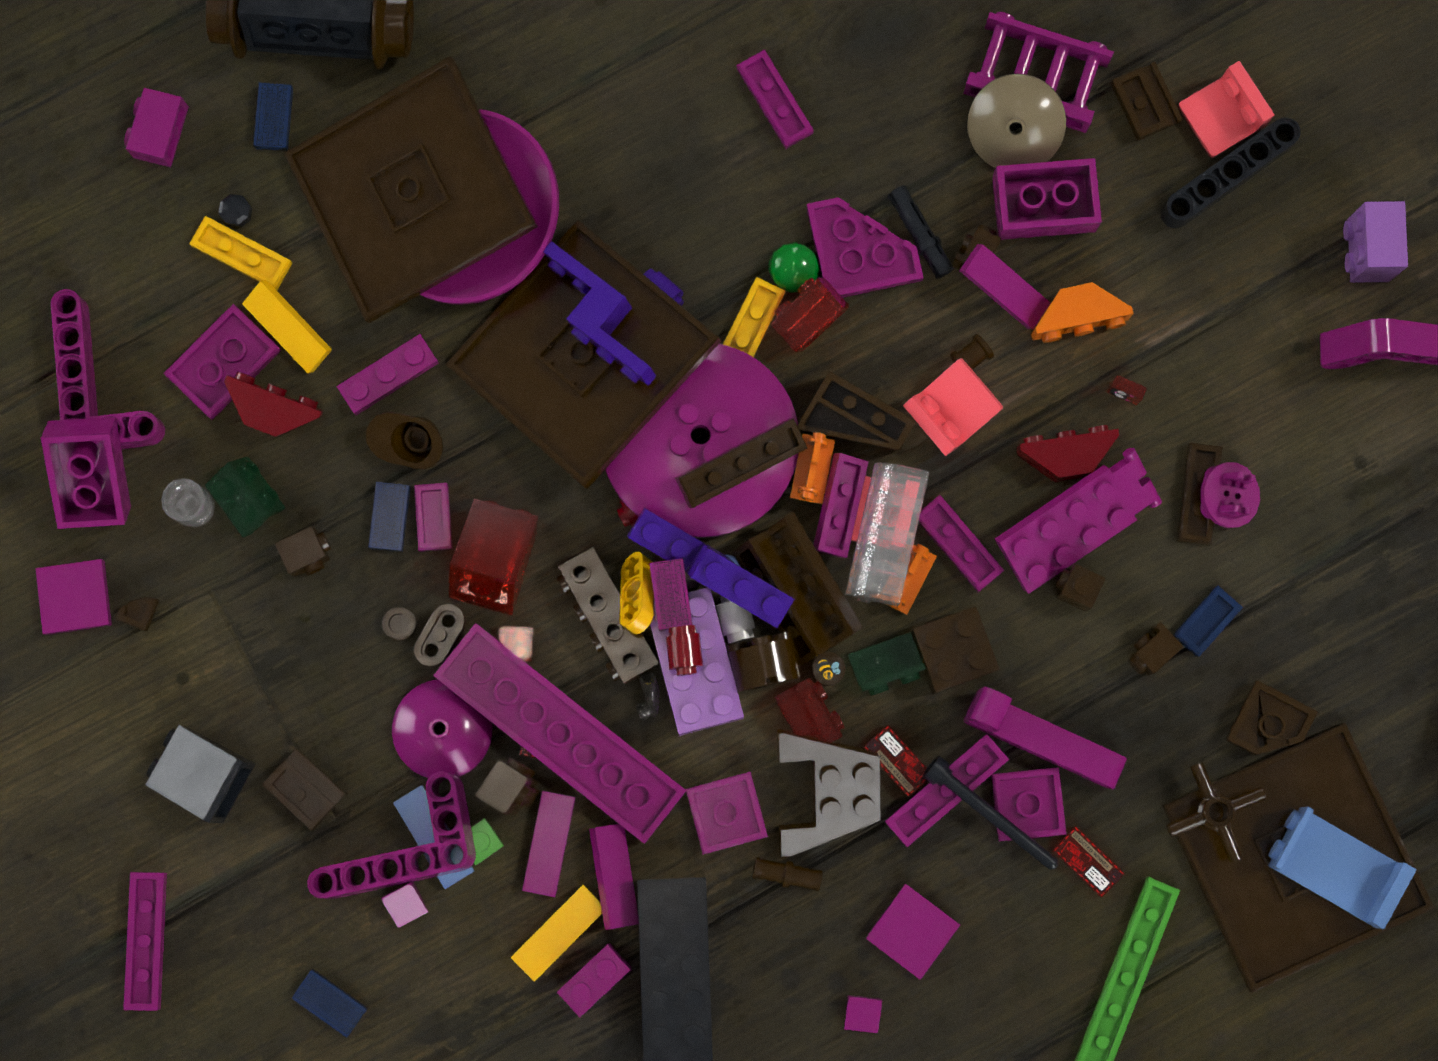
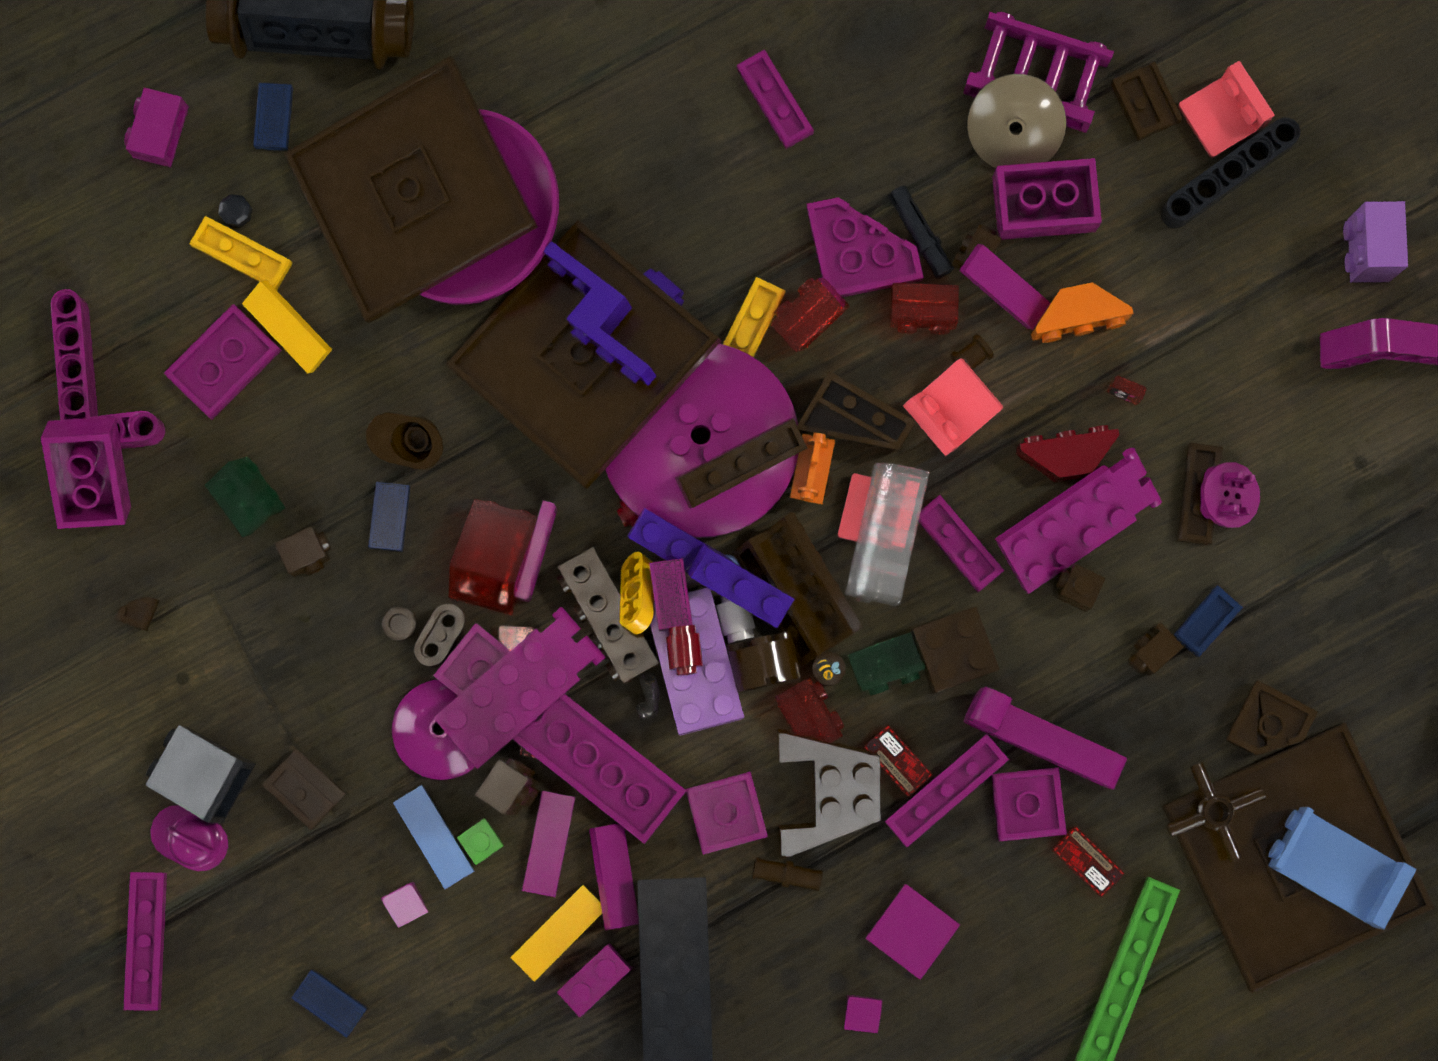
magenta tile [35,559,112,635] -> none
clear wheel [161,478,215,528] -> none
dark red slope [224,371,324,437] -> none
magenta beam [307,772,476,899] -> none
magenta plate [336,334,439,416] -> none
magenta tile [414,483,453,552] -> none
green hair [768,243,819,293] -> none
magenta plate [813,453,869,558] -> none
orange hinge [878,541,937,615] -> none
black piece [922,755,1058,870] -> none
none -> magenta piece [150,805,228,872]
none -> magenta hinge [433,607,606,769]
none -> magenta tile [515,500,557,603]
none -> clear red brick [890,283,959,335]

